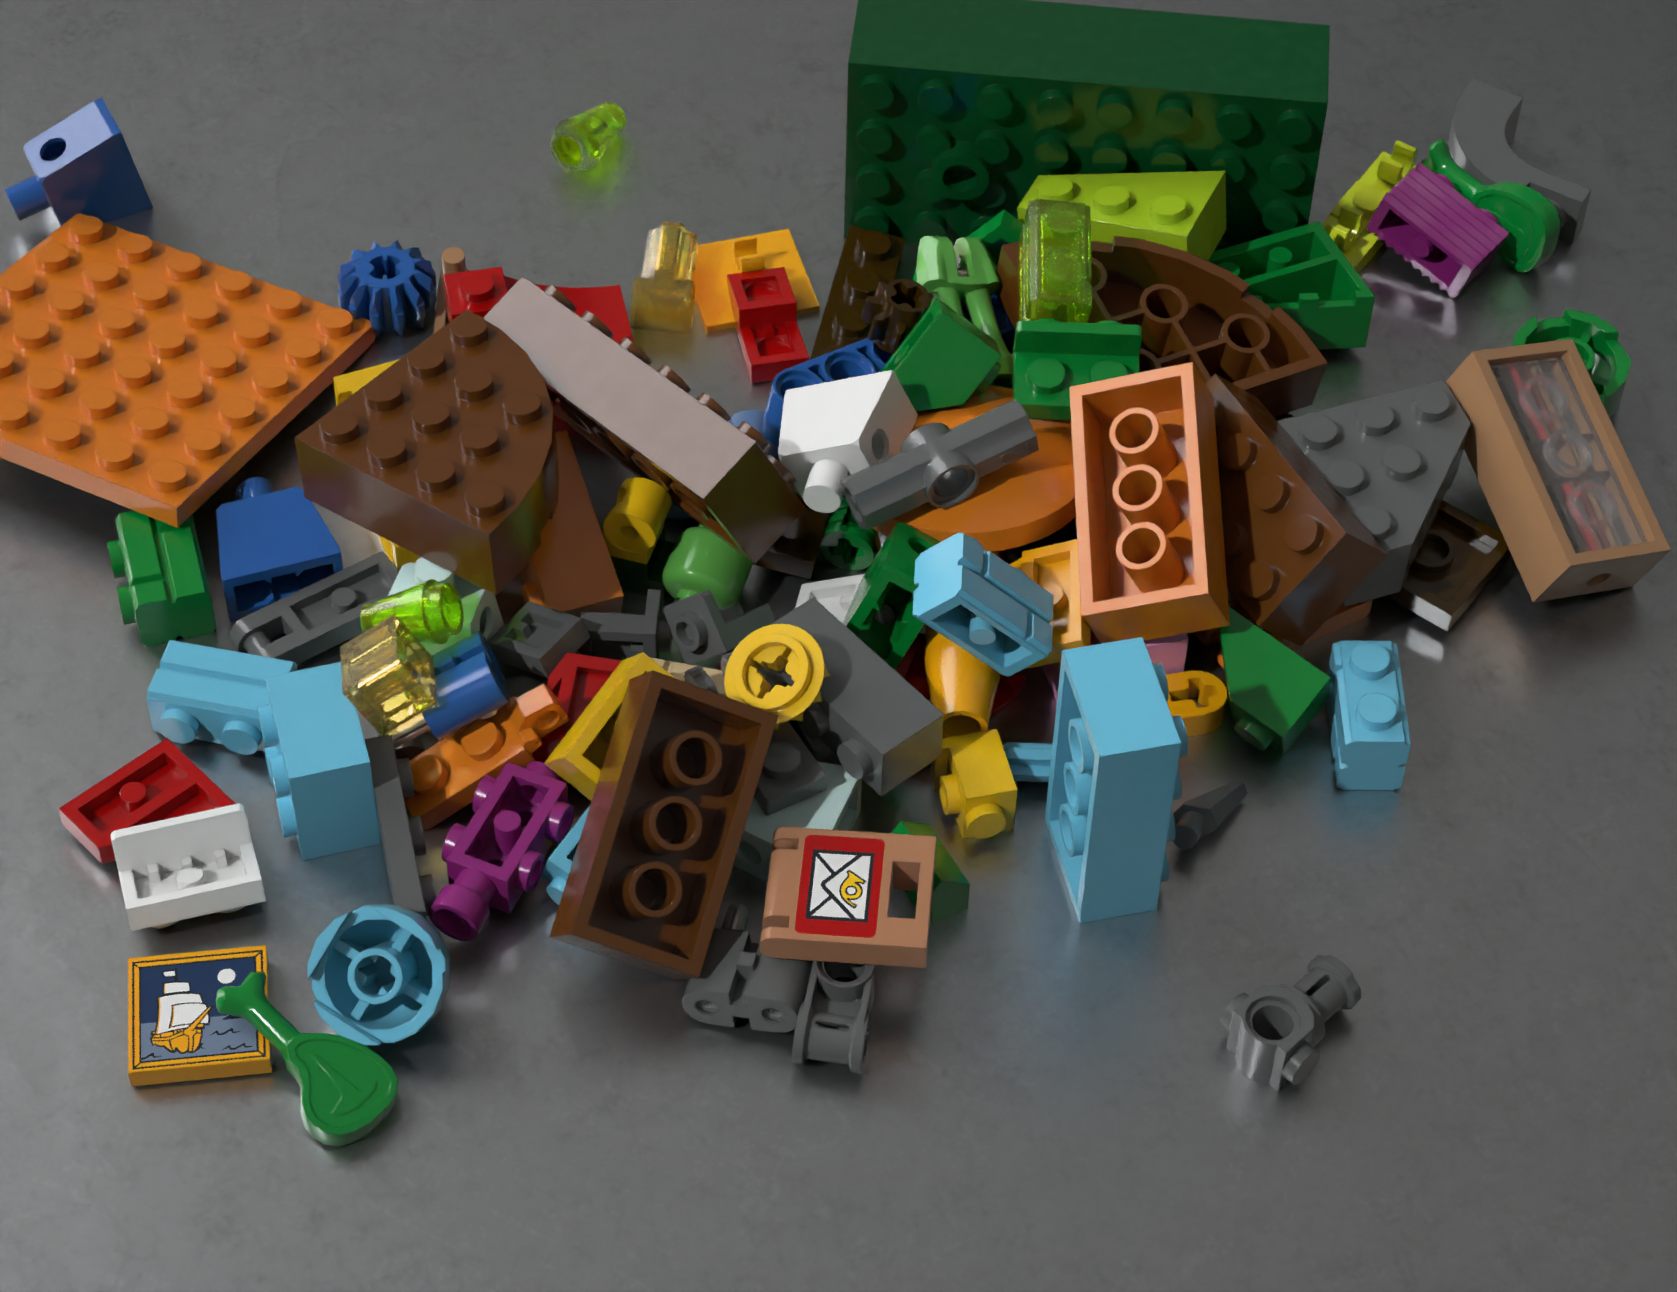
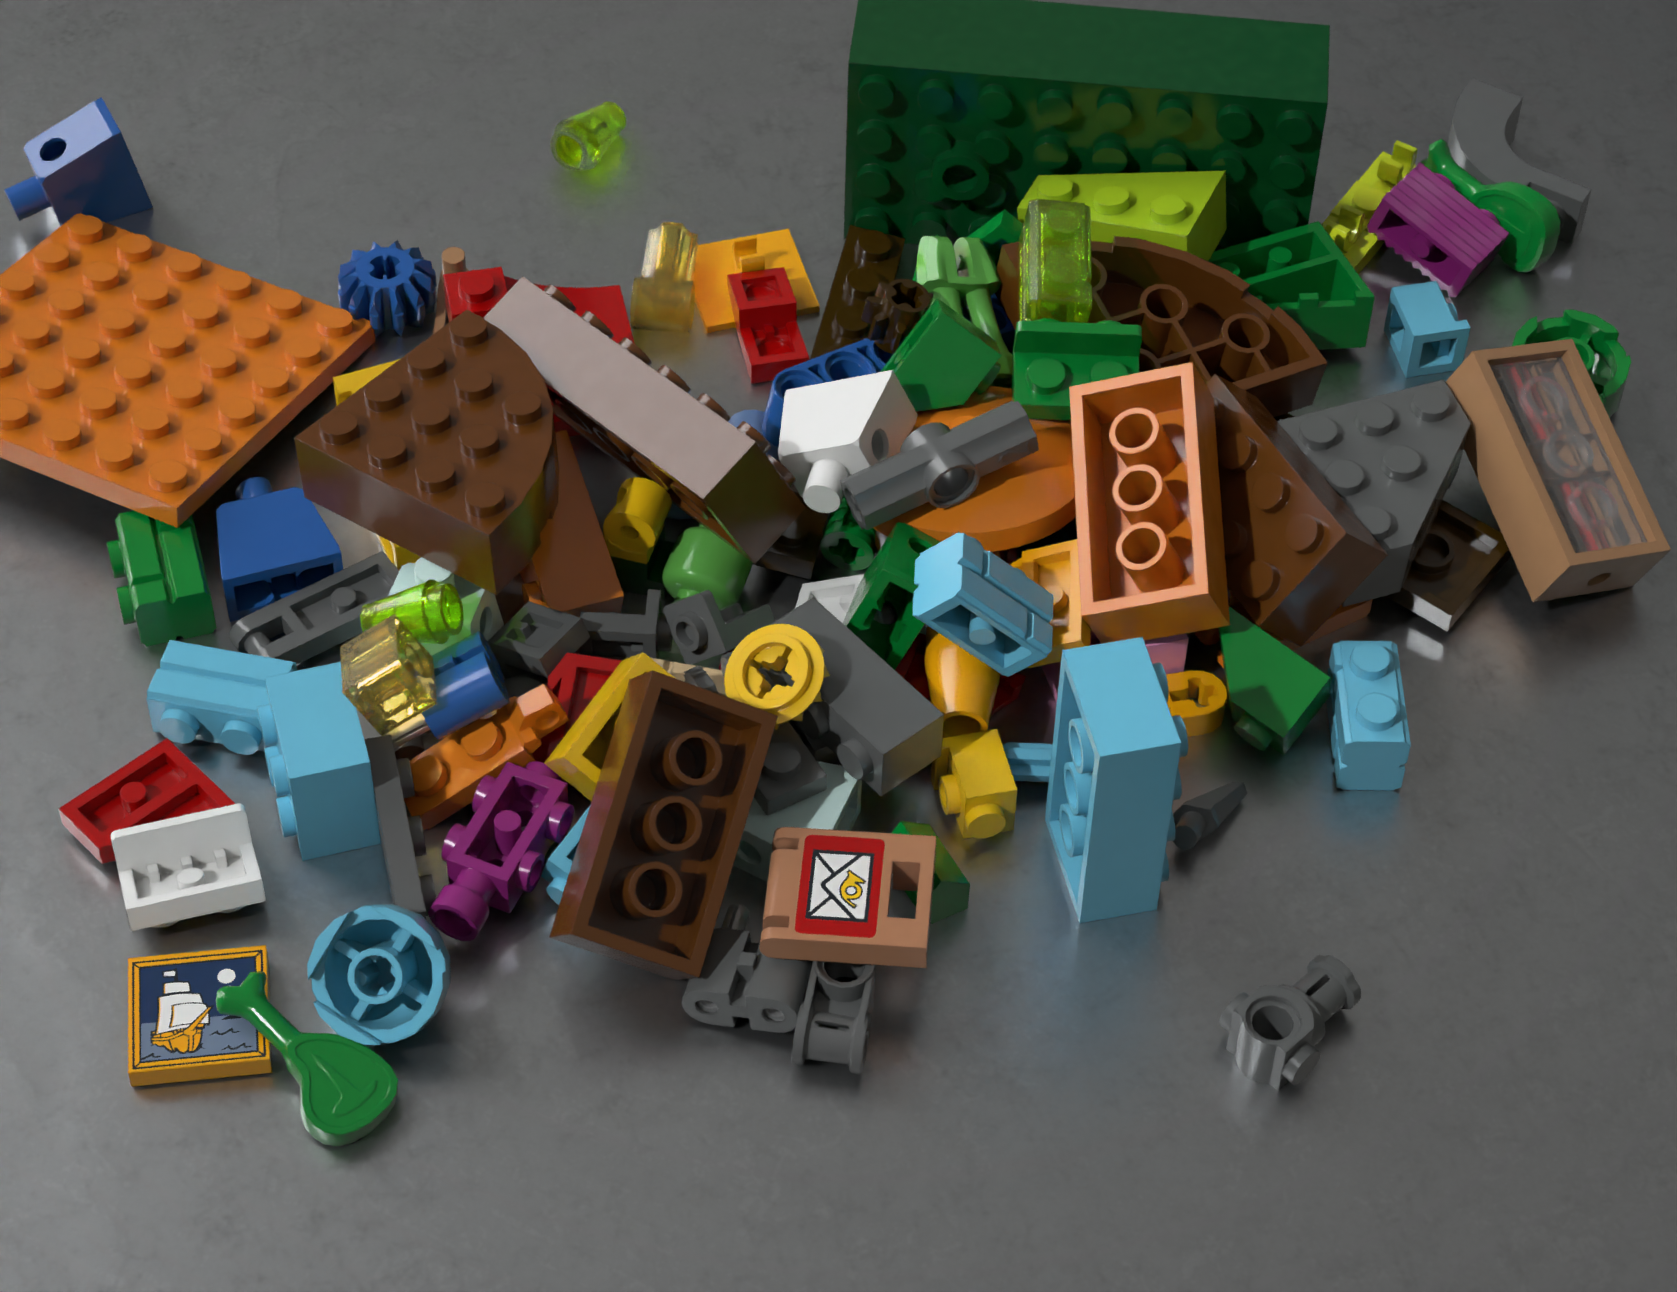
none -> medium azure brick [1384,281,1470,378]

